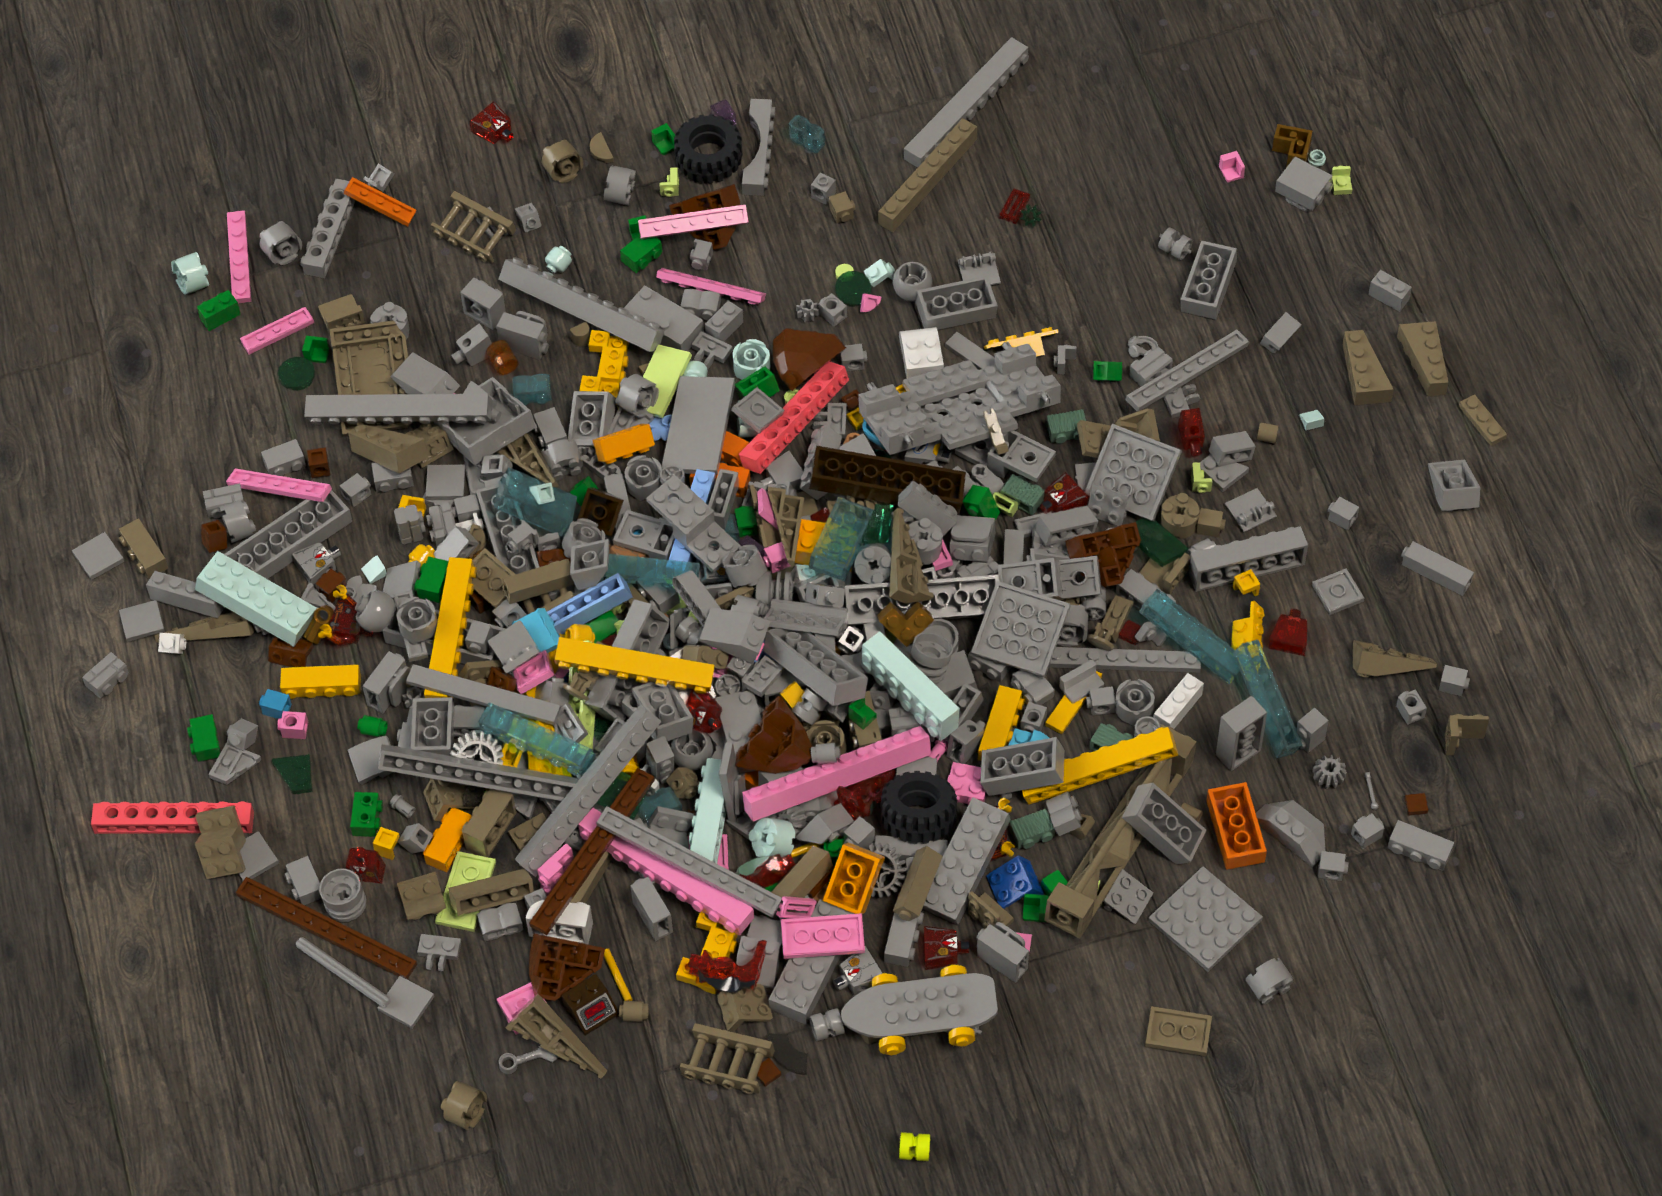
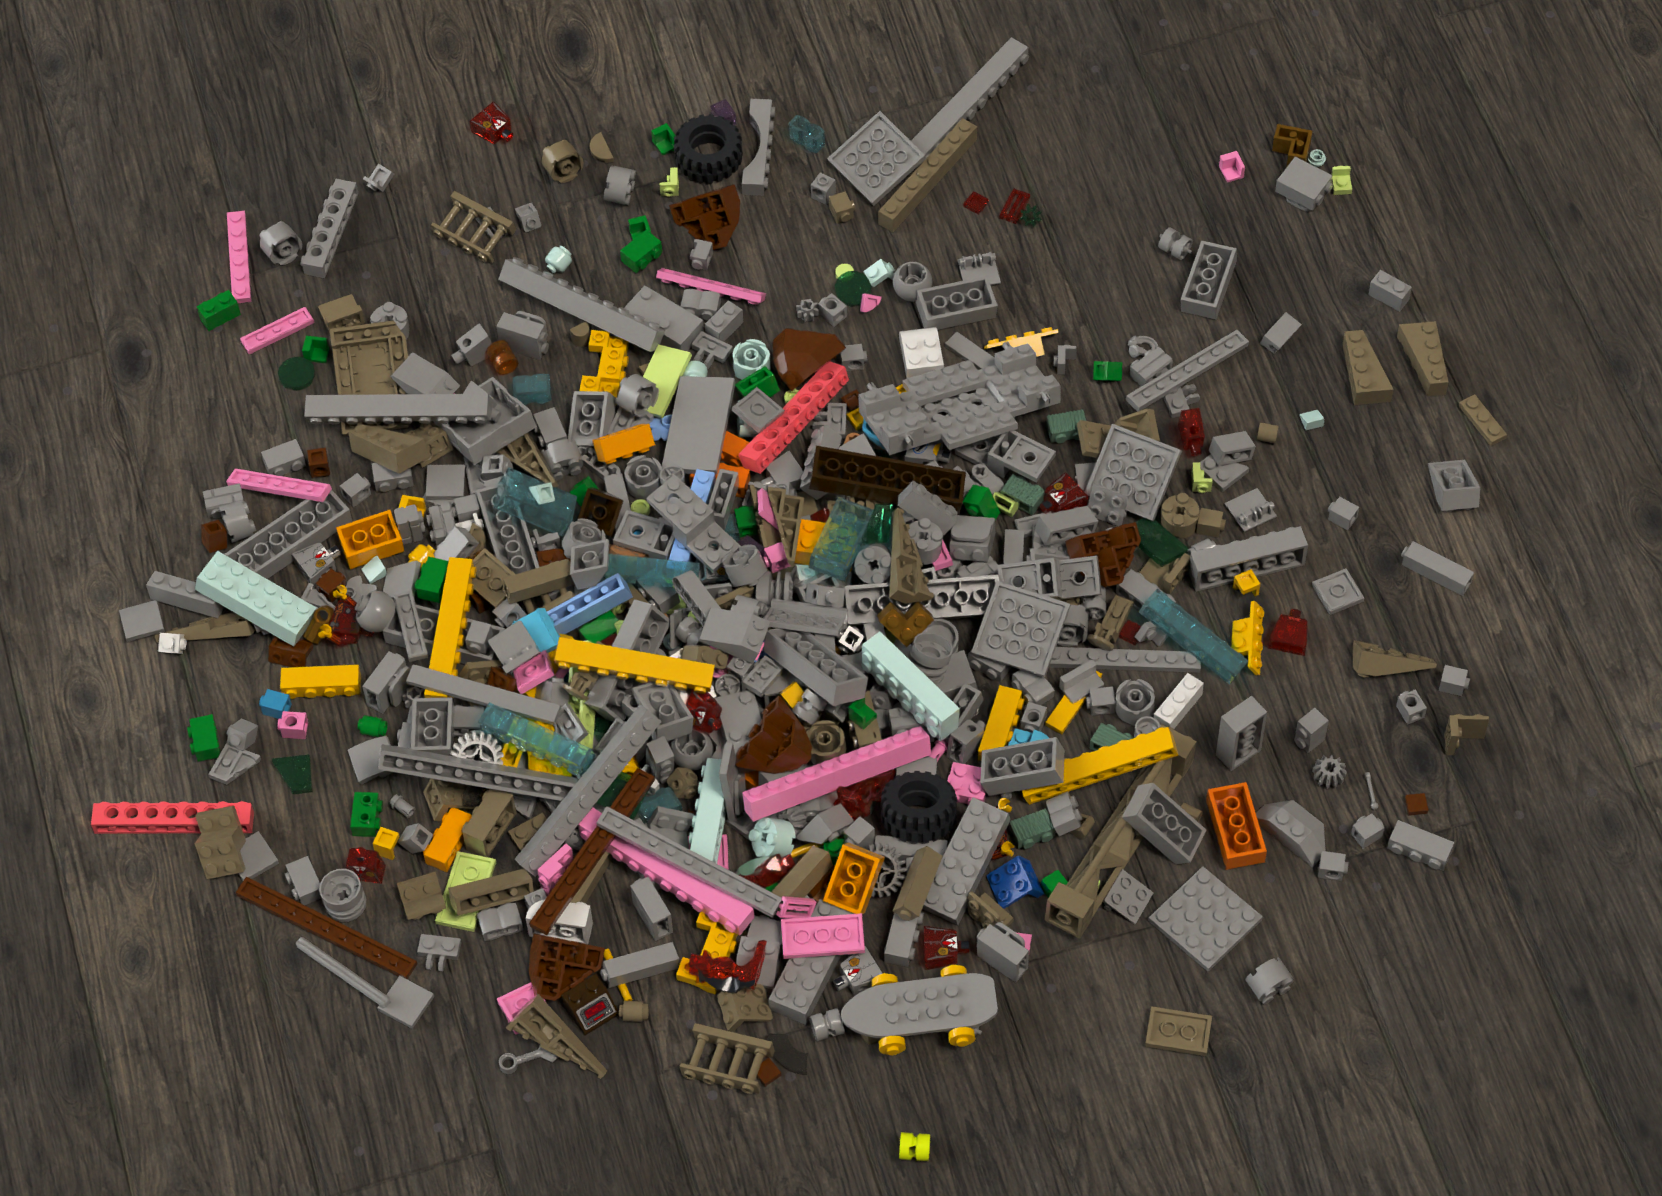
light grey tile [72,532,124,580] -> none
light grey brick [82,652,129,698] -> none
dark tan brick [118,518,168,579] -> none
light aqua brick [171,252,209,294] -> none
orange plate [343,177,417,227] -> none
light grey brick [396,597,437,643] -> none
dark tan brick [441,1081,487,1130] -> none
light grey brick [460,278,506,330] -> none
light grey brick [507,521,539,554] -> none
yellow head [565,624,595,643] -> none
bright pink plate [638,205,748,239] -> none
light grey brick [811,743,840,764] -> none
piece [983,408,1009,455] -> none
green panel [1023,894,1049,923] -> none
clear light blue brick [1233,640,1303,758] -> none
none -> light orange brick [336,510,404,569]
none -> light grey brick [600,942,679,988]
none -> yellowish green tile [631,499,650,516]
none -> light grey plate [827,111,926,206]
none -> clear red tile [964,191,989,215]

